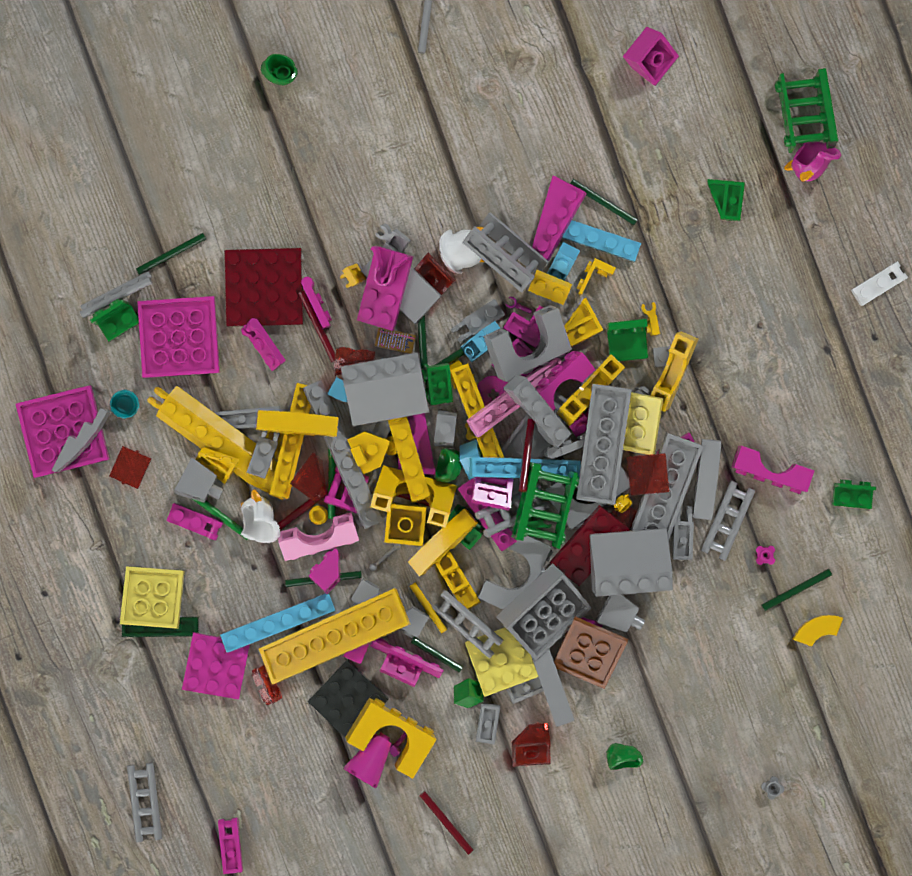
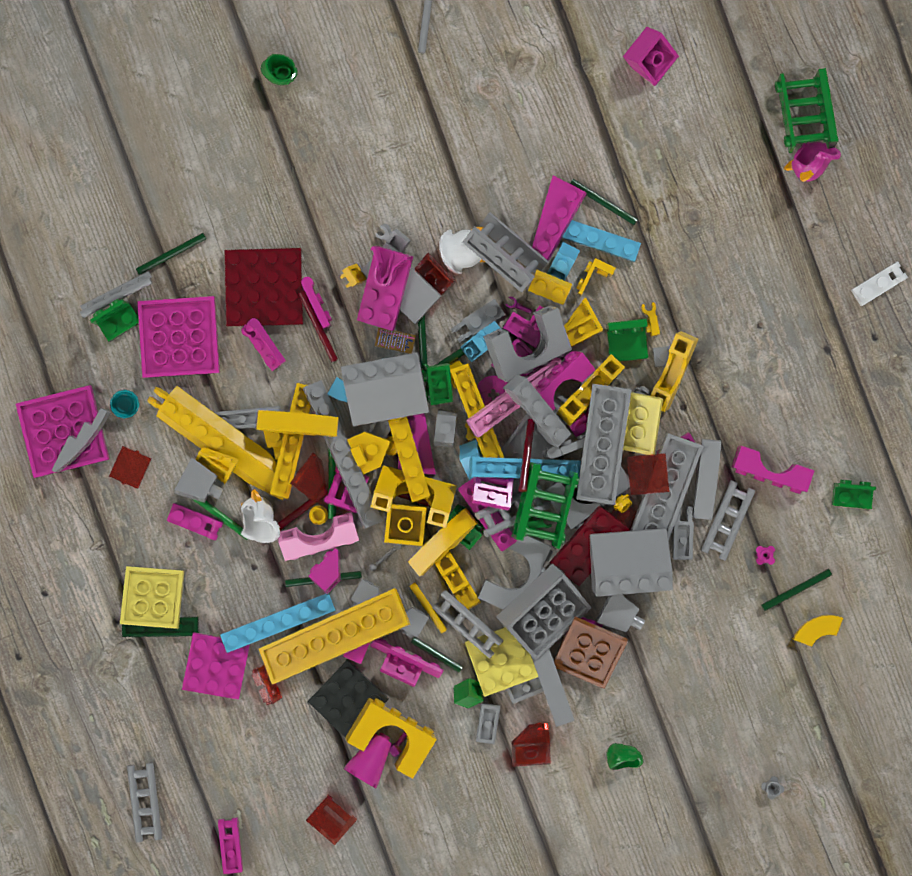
light grey hinge [247,431,280,479] -> none
clear red slope [334,347,376,376] -> none
dark red bar [419,791,473,855] -> none
green hair [434,448,463,483] -> none
green wing [707,179,745,222] -> none
none -> clear red plate [306,794,357,845]

